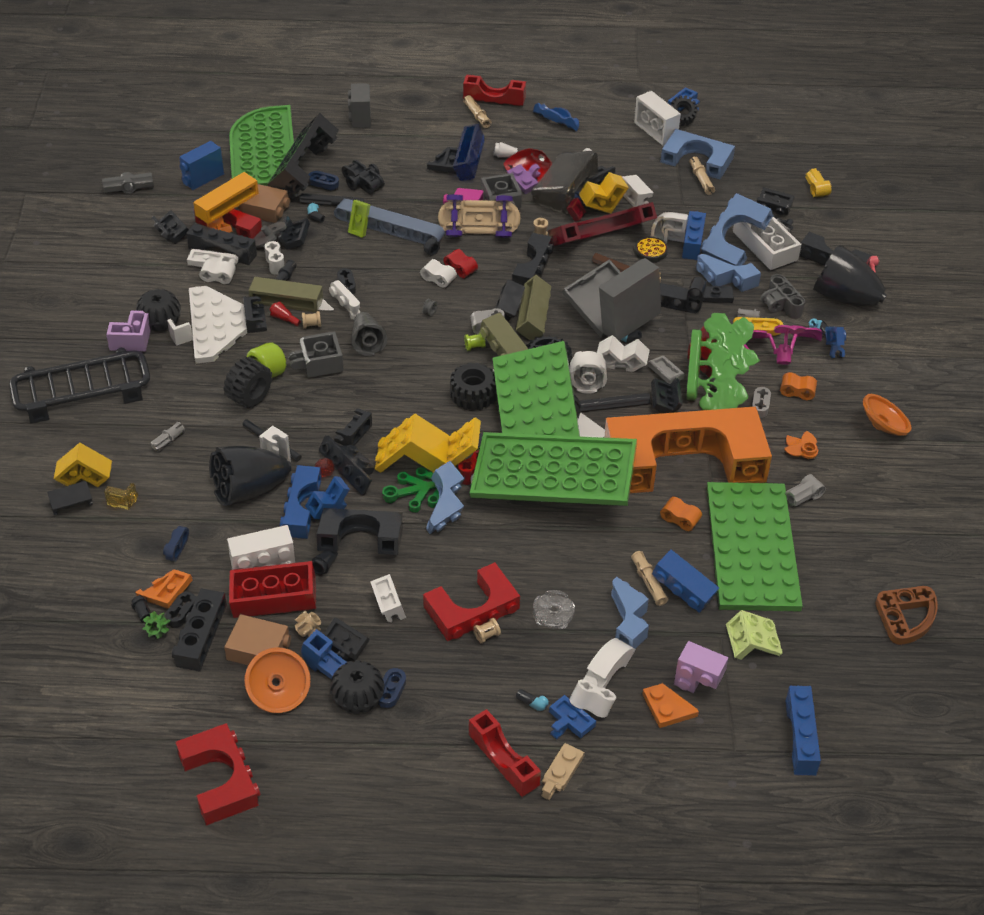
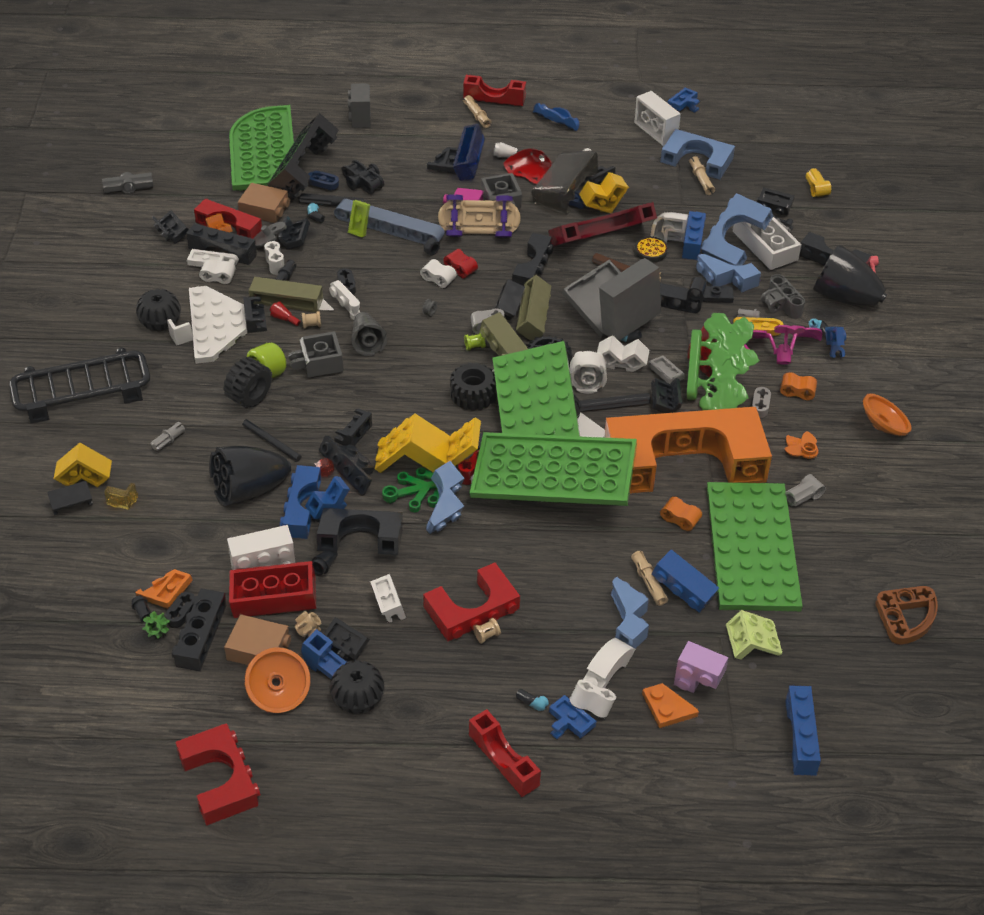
lavender brick [106,311,151,351] -> none
dark blue plate [163,526,189,562] -> none
blue brick [179,141,224,190] -> none
light orange brick [193,172,259,224] -> none
white hinge [259,426,291,462] -> none
dark blue plate [378,668,406,708] -> none
medium lavender plate [507,164,541,194] -> none
tan bush [533,218,548,235] -> none
clear plate [533,590,575,629] -> none
tan hinge [541,743,584,800] -> none
dark red plate [567,198,586,222] -> none
white hinge [622,175,653,207] -> none
black tyre [670,95,698,126] -> none

